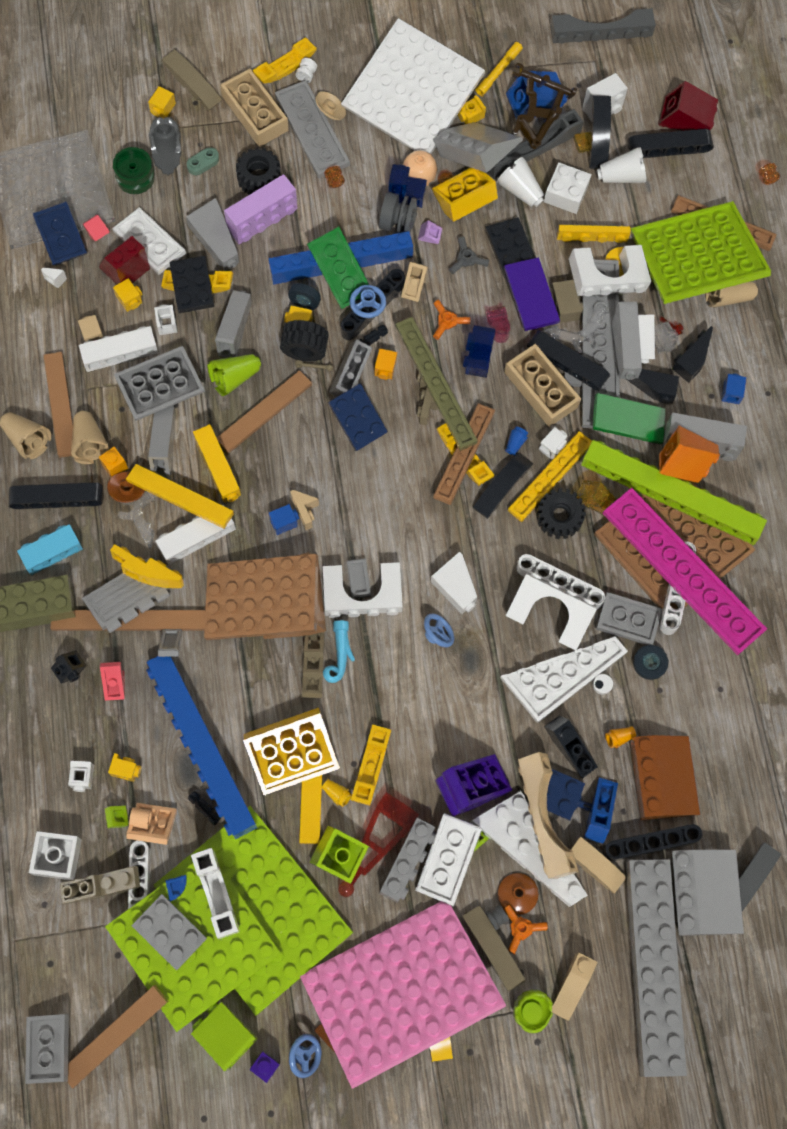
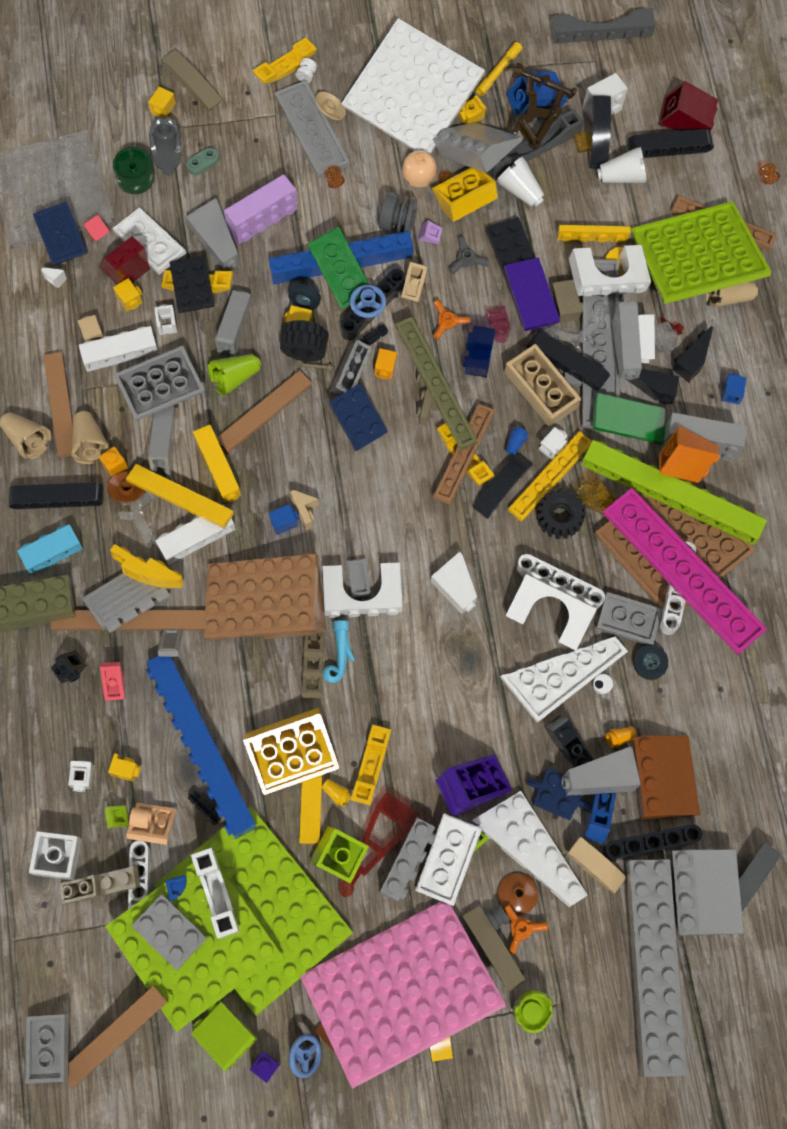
tan brick [220,69,289,147] -> none
black tyre [236,147,281,195] -> none
clear blue brick [388,164,427,208] -> none
medium blue piece [424,614,455,647] -> none
tan arch [518,752,578,879] -> none
white brick [544,163,592,214] -> none
tan slope [552,952,598,1021] -> none
none -> light grey slope [561,747,641,796]

